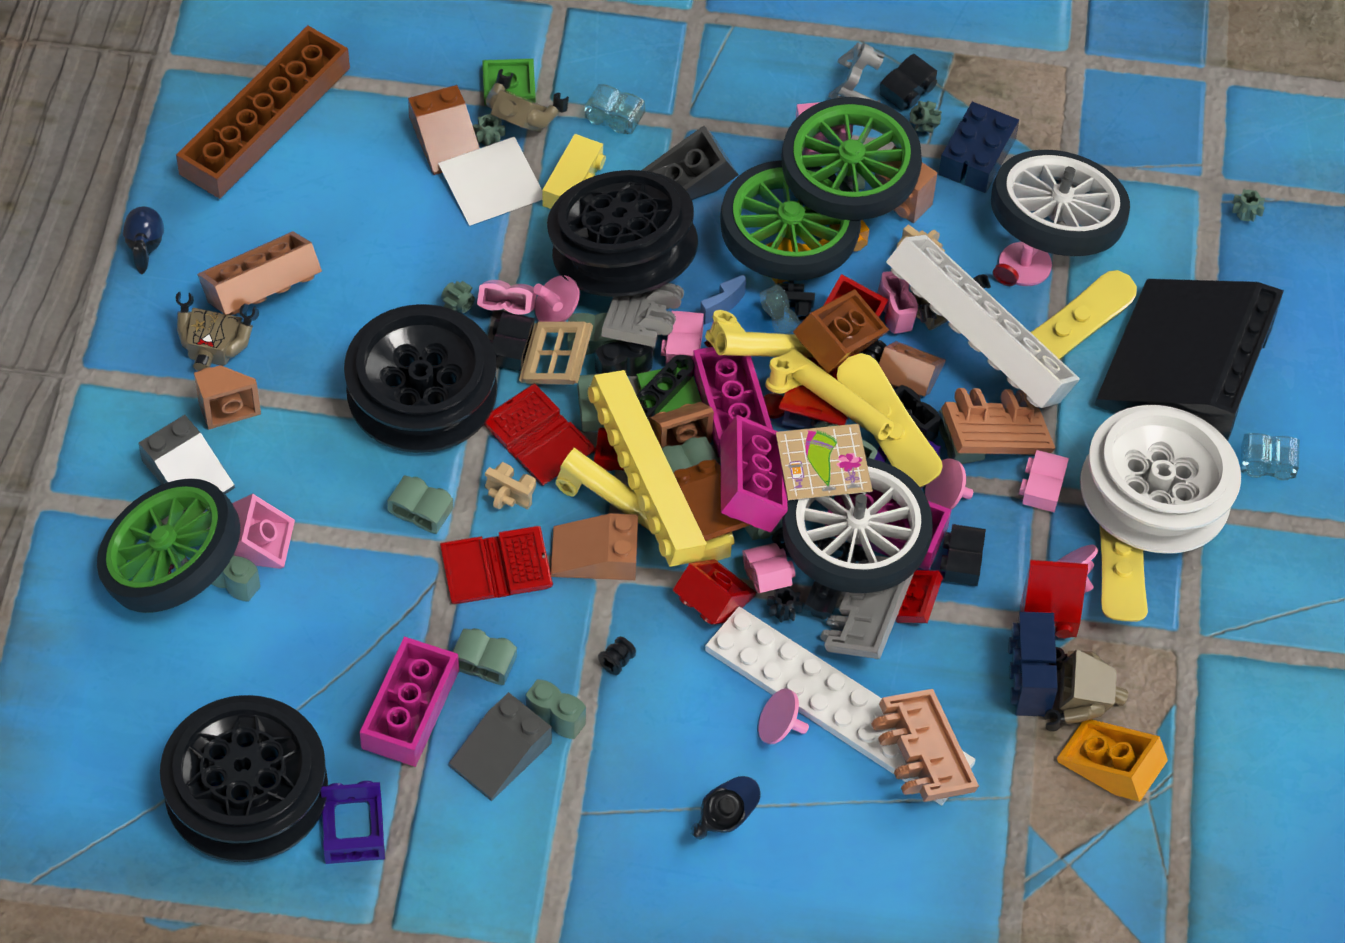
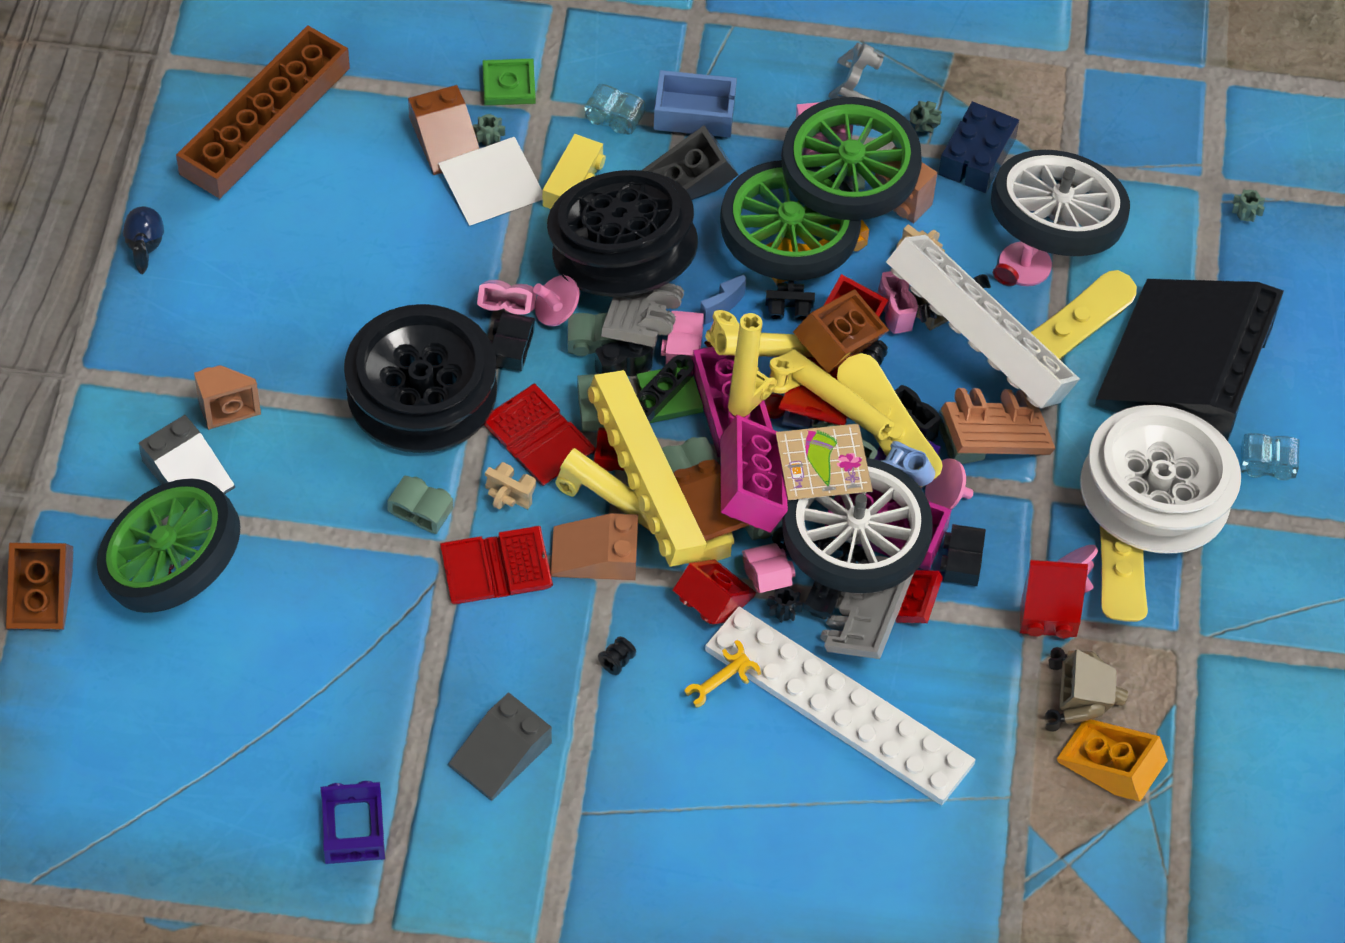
black wheel [160,695,328,862] -> none
dark tan torso [175,292,259,371] -> none
nougat brick [197,231,322,315] -> none
sand green brick [212,555,260,601] -> none
bright pink slope [232,494,295,569] -> none
dark pink brick [360,636,459,767] -> none
sand green gear [441,281,475,313] -> none
sand green brick [453,628,517,685] -> none
dark tan torso [486,69,569,133] -> none
tan piece [519,322,593,385] -> none
sand green brick [526,679,586,739] -> none
nougat slope [649,402,714,448] -> none
black hair [691,776,761,840] -> none
bright pink shield [758,689,809,745] -> none
clear light blue brick [759,283,800,334] -> none
nougat hinge [871,689,979,802] -> none
black brick [879,54,937,111] -> none
nougat slope [879,341,946,398] -> none
dark blue piece [1008,612,1058,717] -> none
bright pink brick [1019,450,1069,513] -> none
none -> dark orange slope [6,543,73,630]
none -> medium blue piece [654,70,737,137]
none -> yellow bar [684,640,761,708]
none -> light yellow axle [728,313,777,417]
none -> light blue piece [881,441,935,486]

